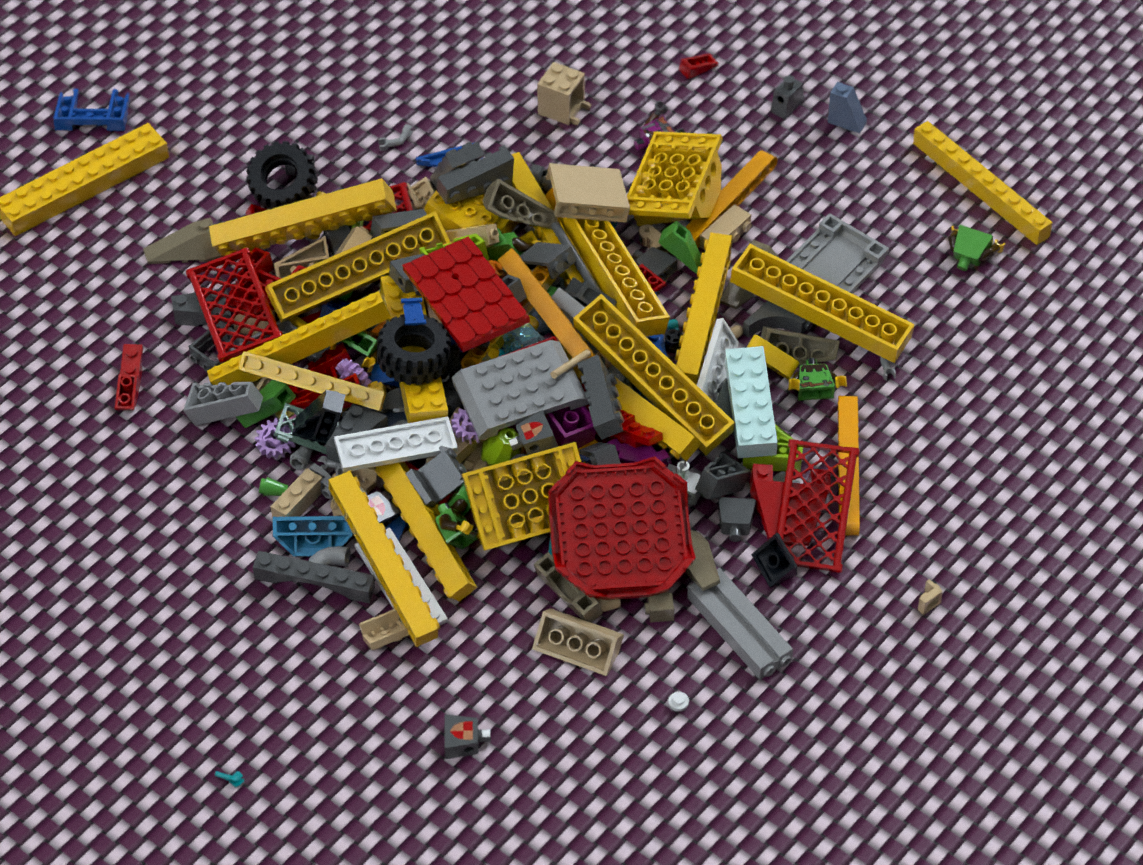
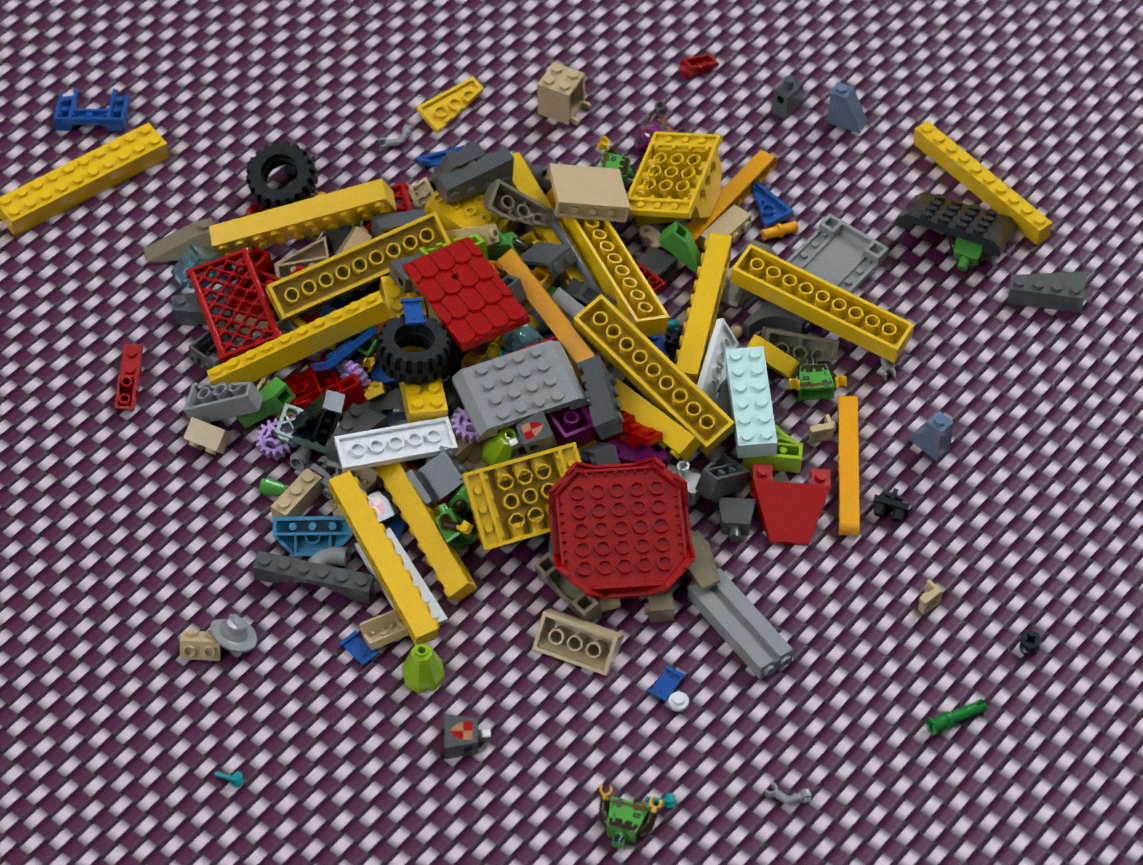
yellow plate [238,351,386,411] -> none
tan bar [550,349,591,379] -> none
black slope [751,533,797,588] -> none
red door [777,439,860,573] -> none
none -> clear light blue brick [171,244,223,289]
none -> tan bracket [180,629,221,661]
none -> tan brick [183,417,232,455]
none -> light grey hat [210,614,257,653]
none -> blue wing [310,326,378,372]
none -> blue piece [339,630,379,667]
none -> lime cone [402,643,445,693]
none -> yellow wing [417,76,483,134]
none -> torso [597,136,638,188]
none -> torso [599,784,664,849]
none -> teal hand [645,793,676,809]
none -> blue piece [647,665,686,702]
none -> blue wing [752,181,794,229]
none -> light orange pin [761,221,798,241]
none -> light grey arm [764,782,812,805]
none -> tan bracket [809,414,836,444]
none -> black hips [873,488,909,523]
none -> black slope [894,192,1018,257]
none -> sand blue slope [908,411,954,461]
none -> green pin [926,699,987,736]
none -> dark grey wedge [1007,271,1087,313]
none -> black wheel [1019,631,1041,657]

